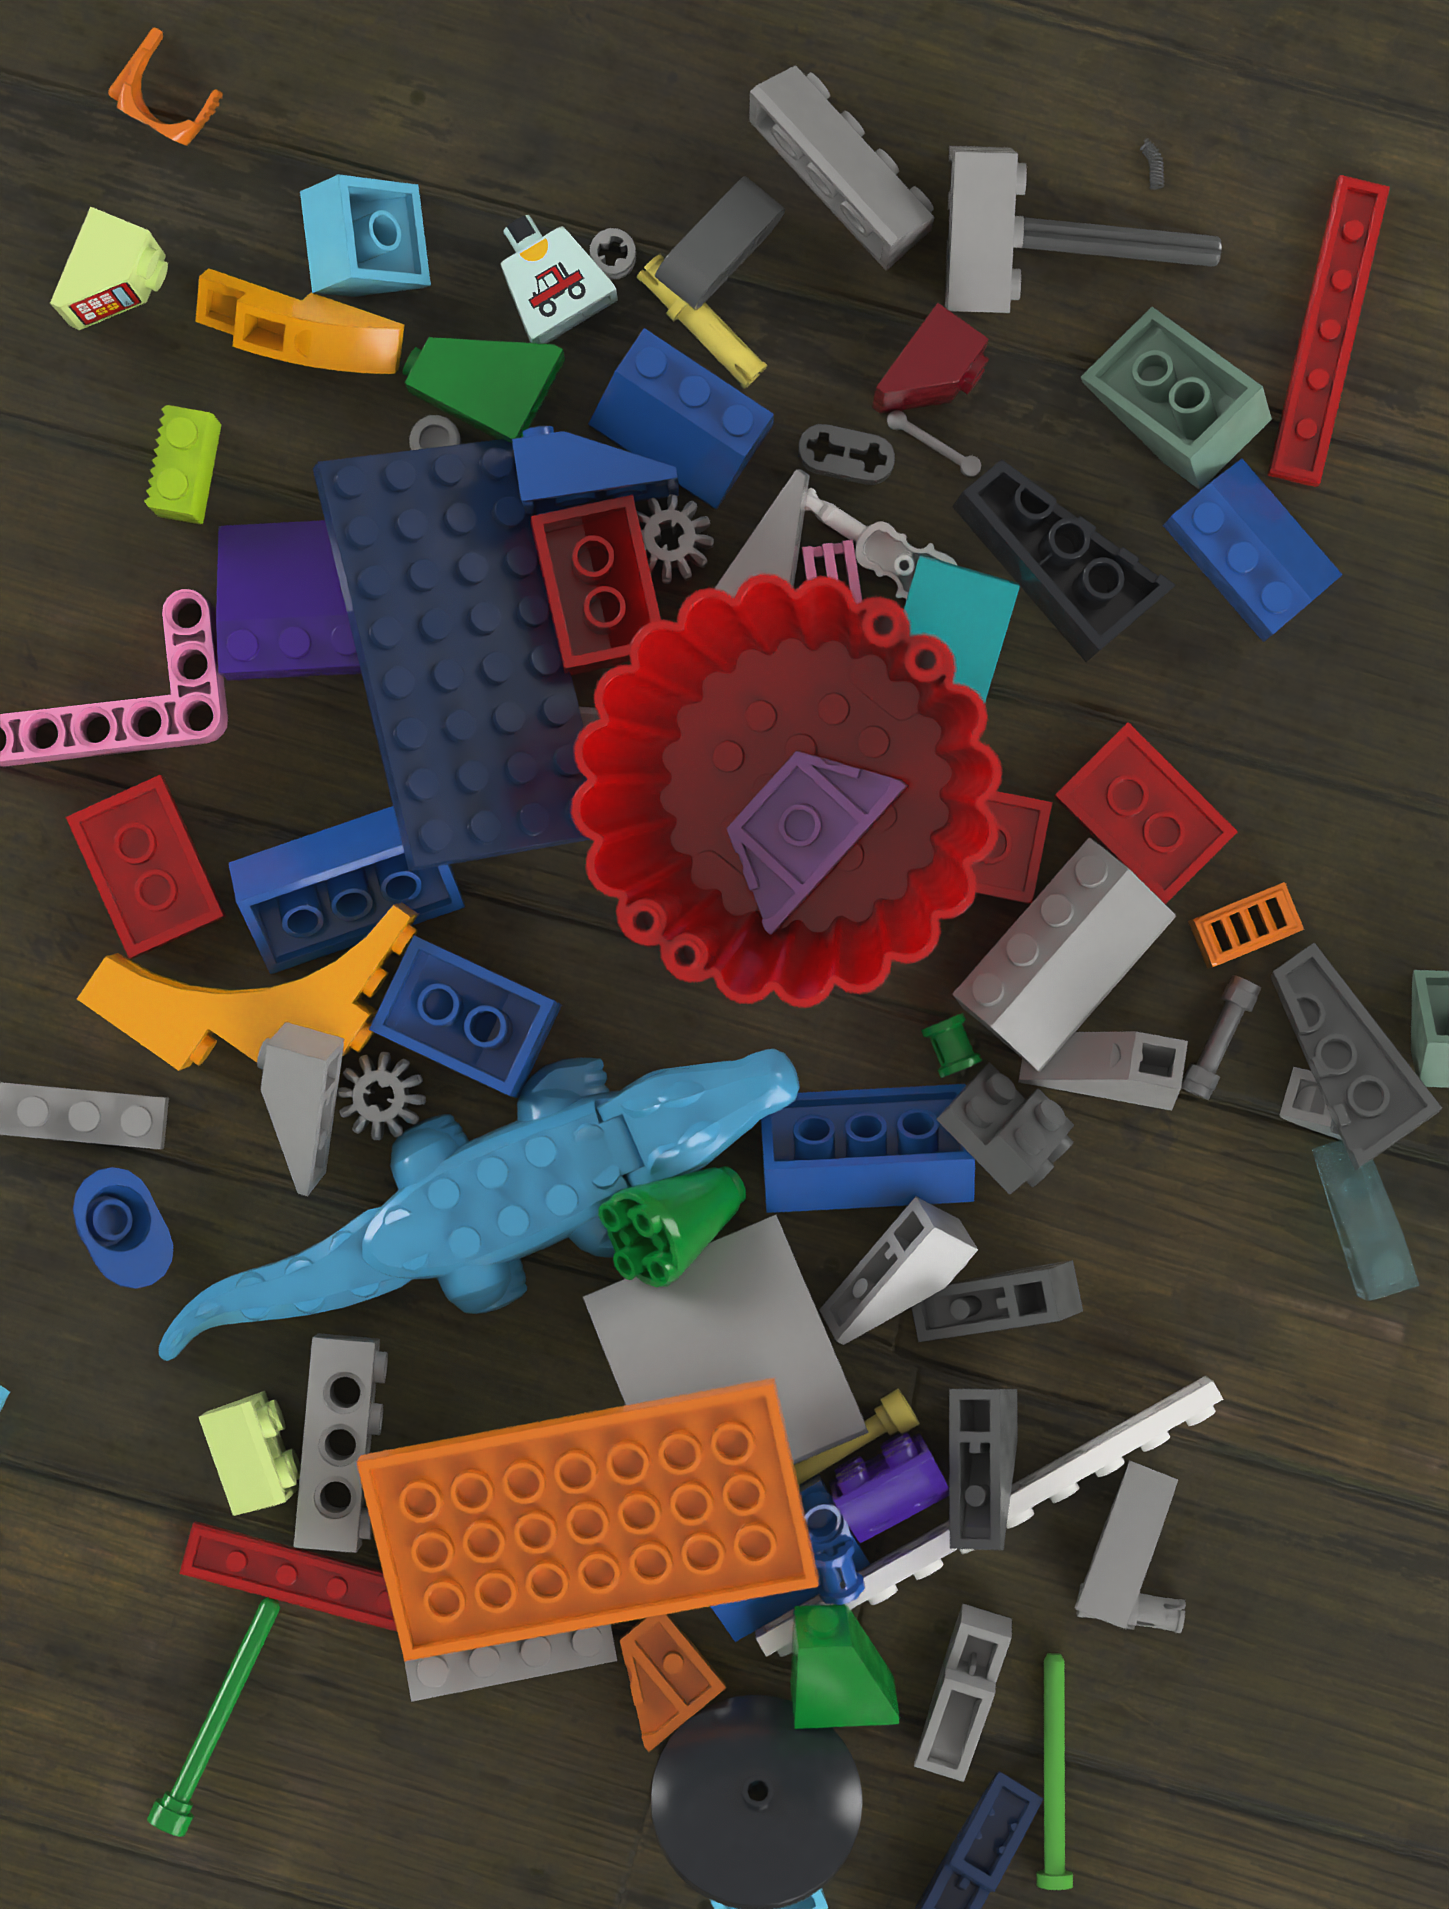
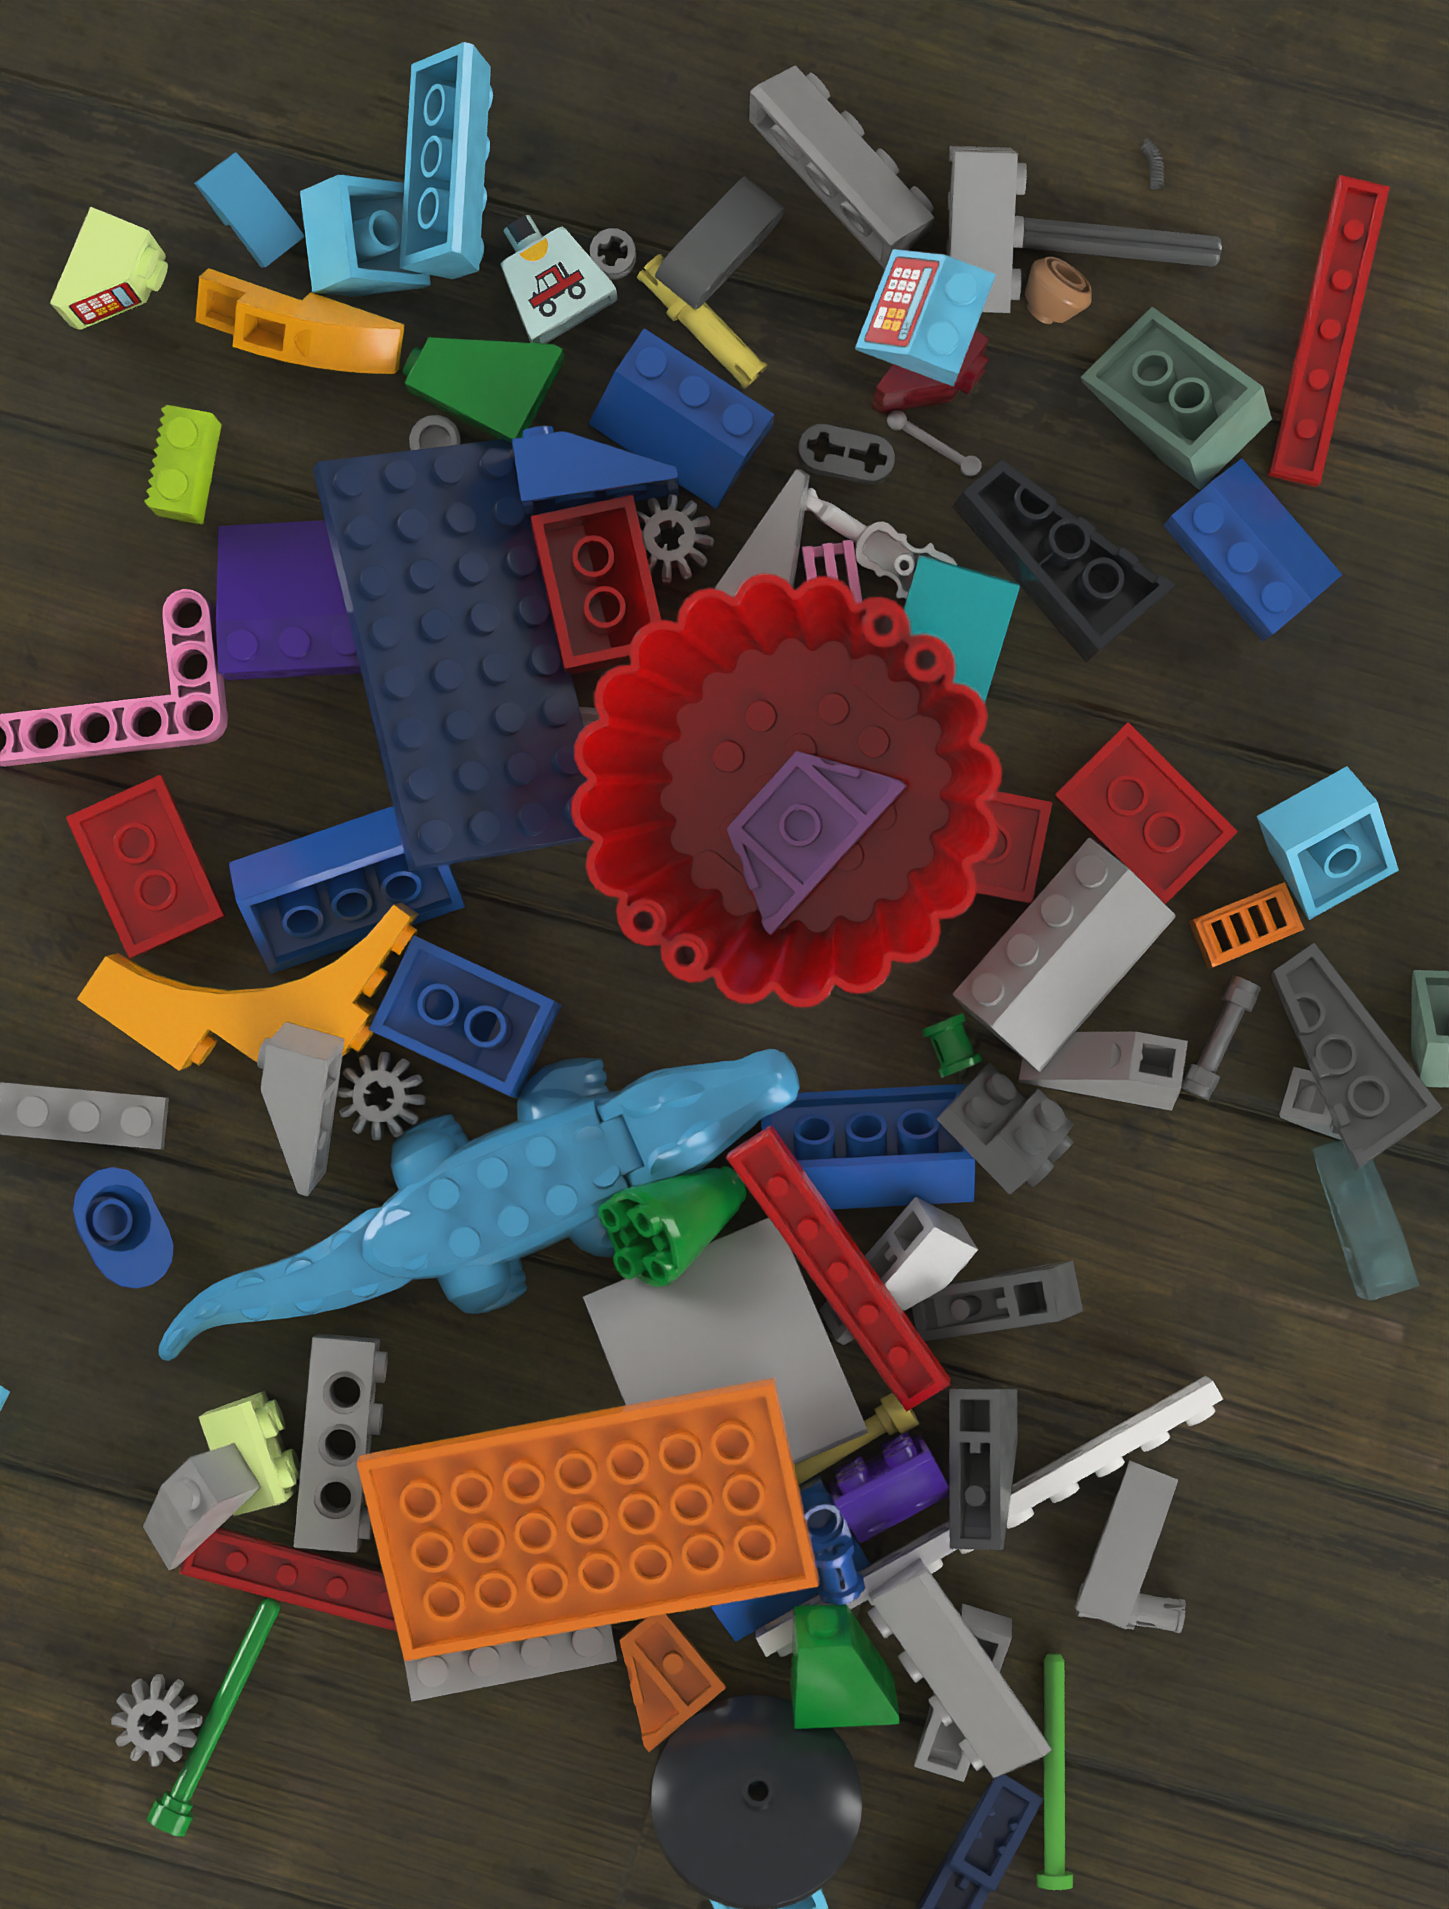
orange helmet [108,28,223,146] -> none
none -> light grey gear [111,1674,203,1767]
none -> light grey slope [143,1443,261,1570]
none -> dark azure slope [194,152,305,268]
none -> medium azure slope [399,42,493,279]
none -> red tile [726,1125,951,1412]
none -> medium azure slope [855,249,996,387]
none -> light grey slope [867,1558,1052,1778]
none -> medium nougat cone [1024,257,1092,324]
none -> medium azure slope [1257,766,1399,920]

